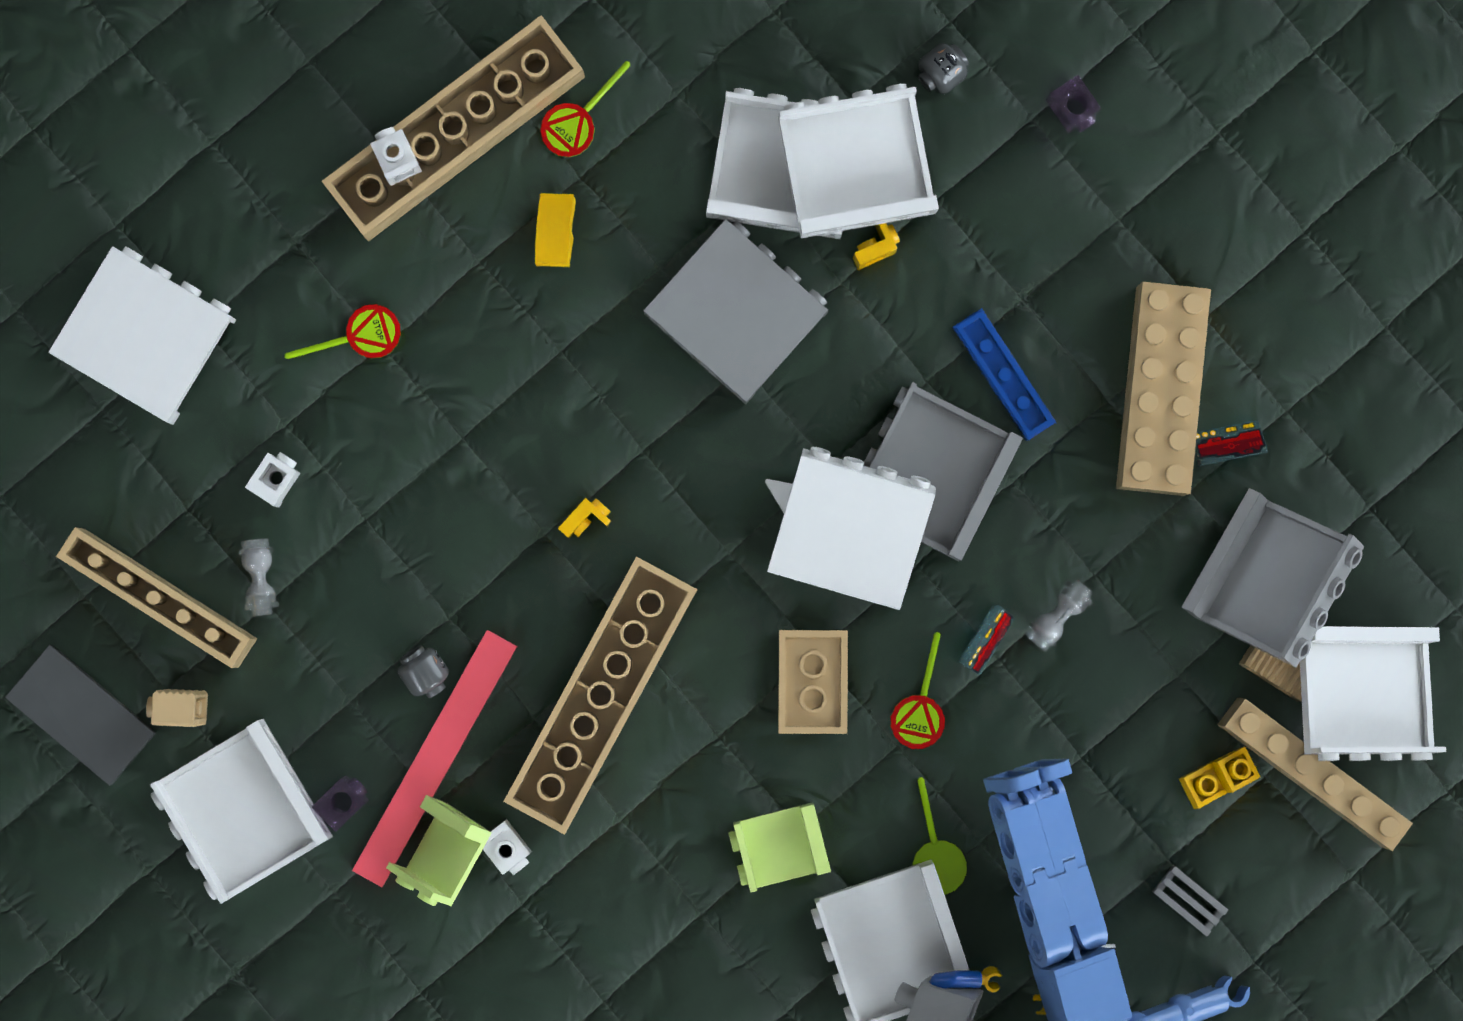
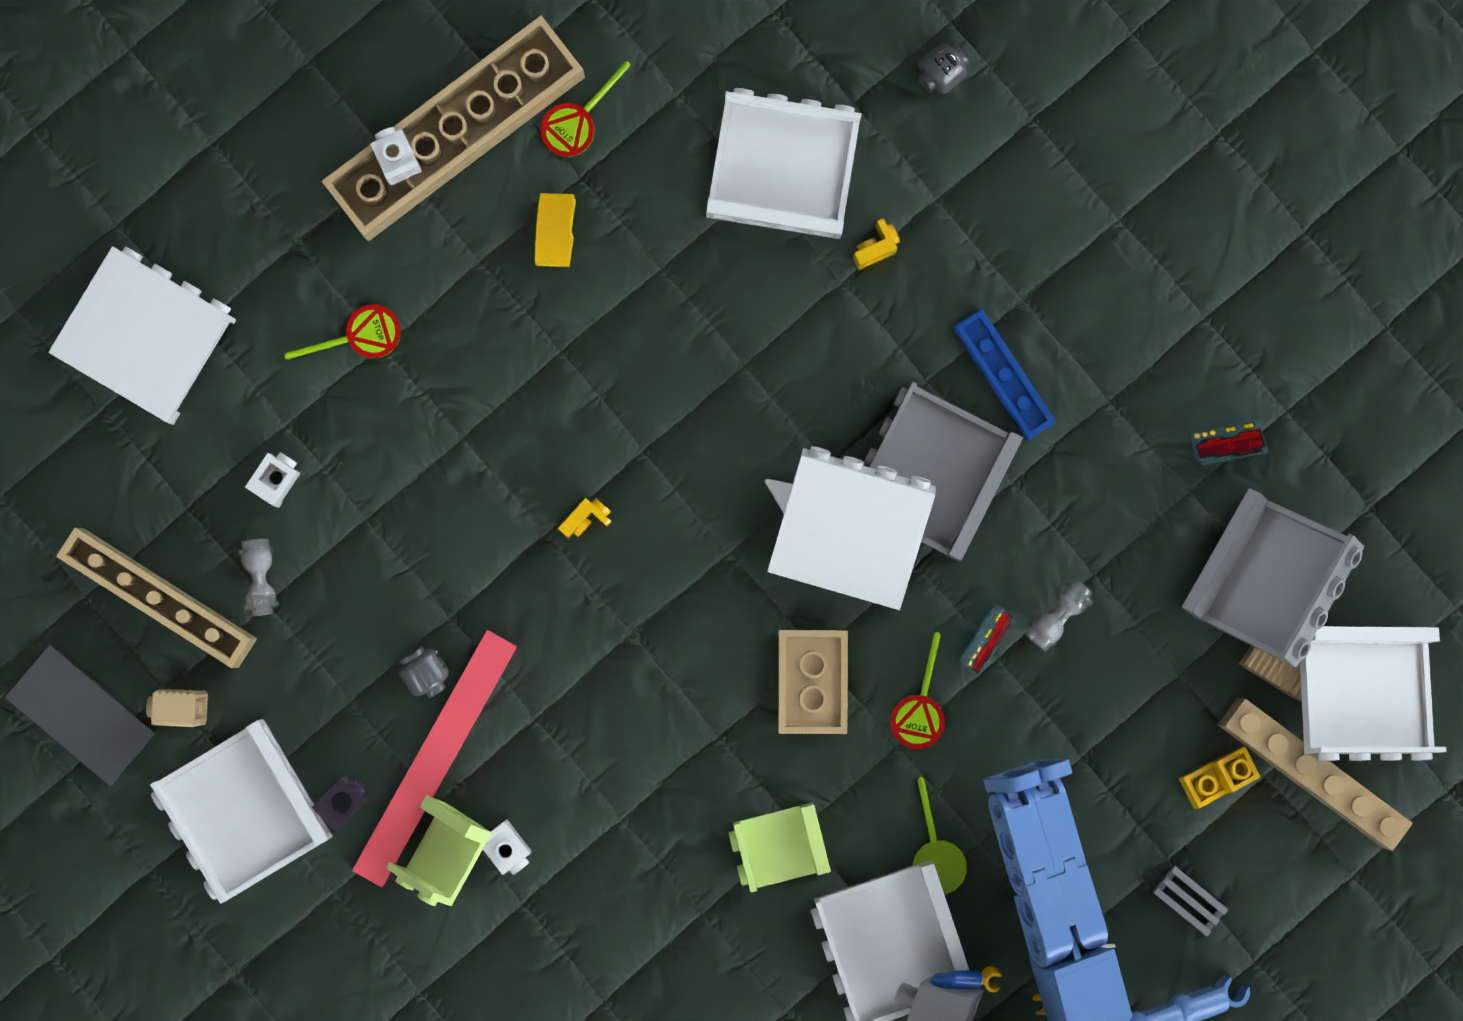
tan brick [503,556,697,835] -> none
light grey panel [644,219,828,405] -> none
white panel [778,84,939,238] -> none
clear purple brick [1046,75,1101,133] -> none
tan brick [1116,282,1211,496] -> none

